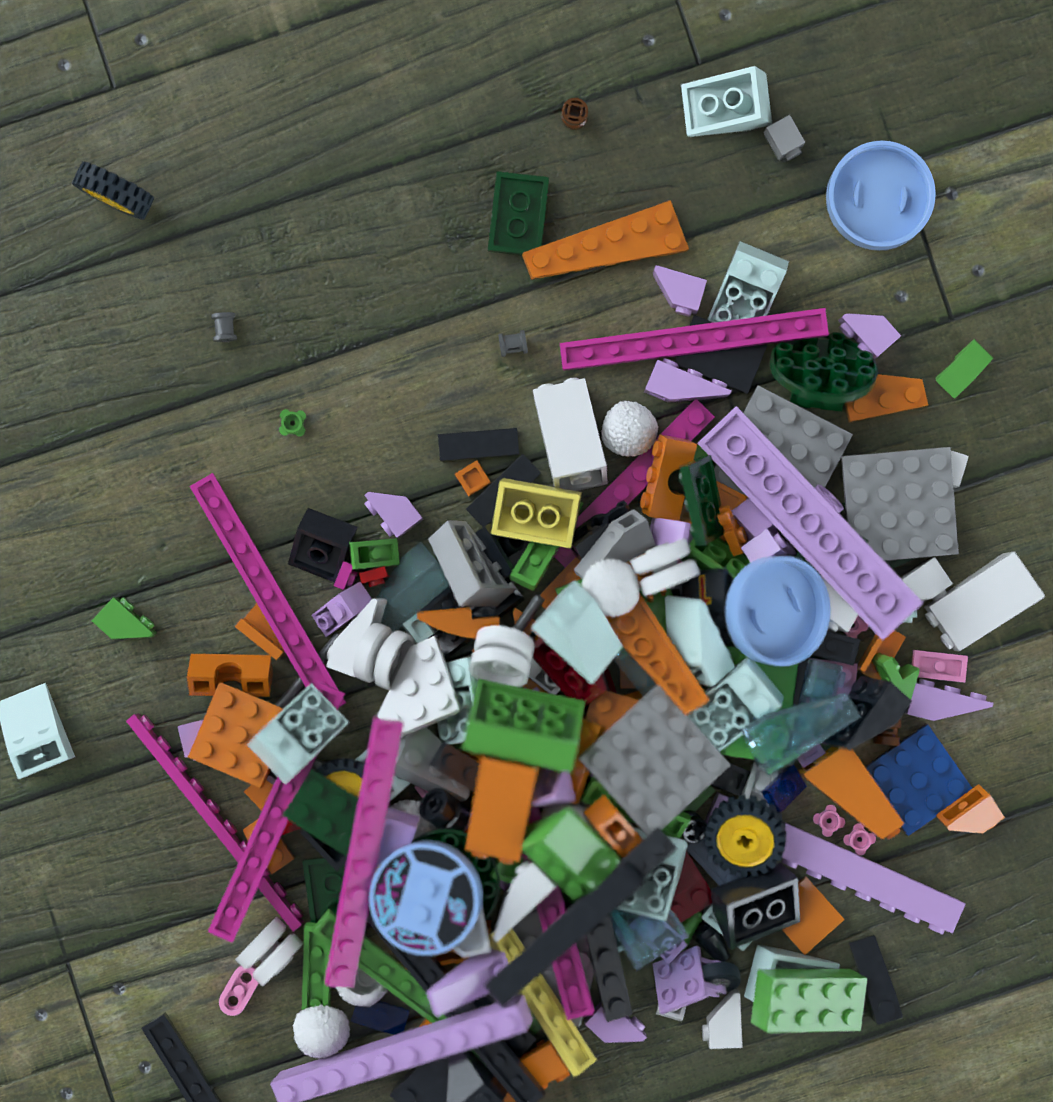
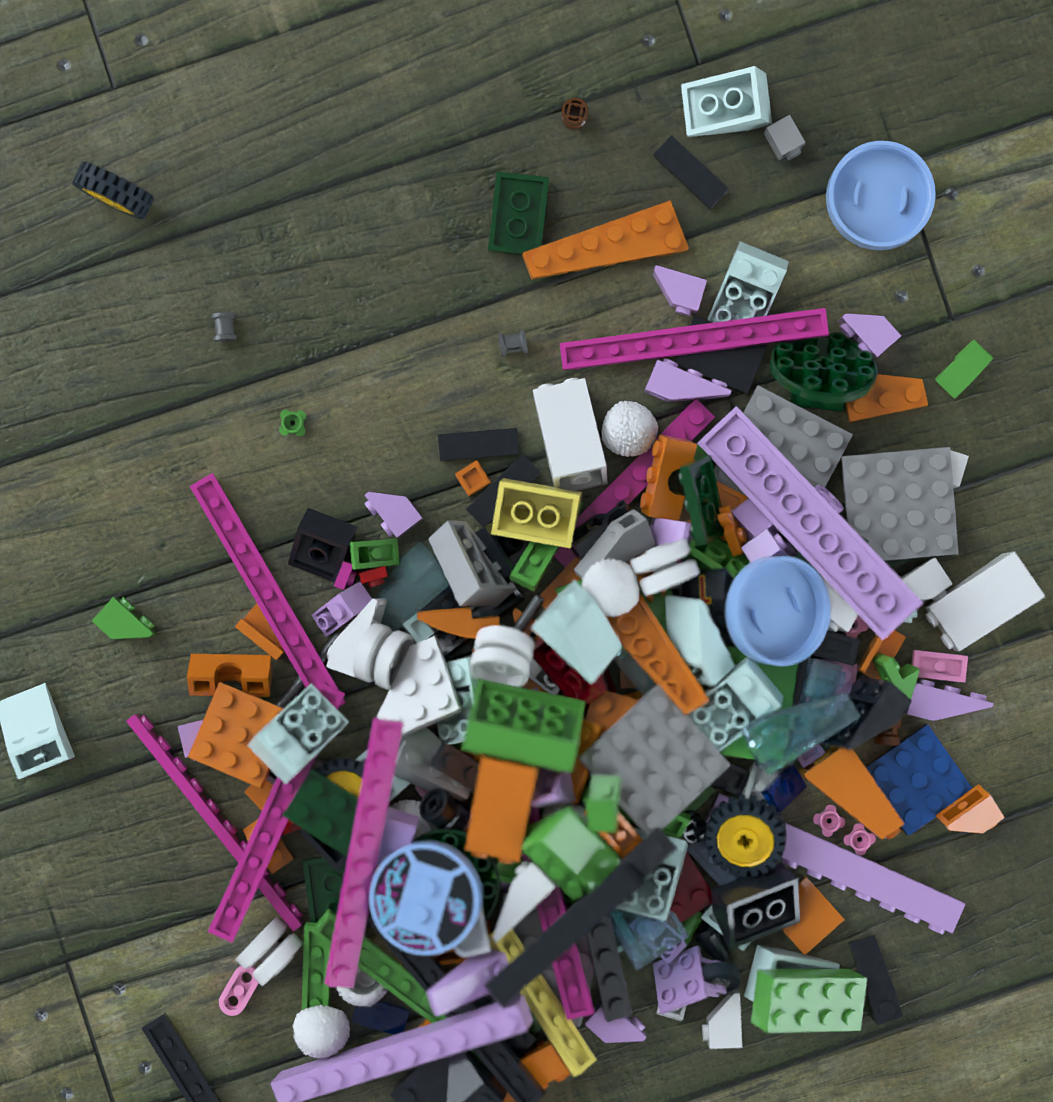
none -> bright green slope [586,775,621,833]
none -> black tile [653,135,729,210]

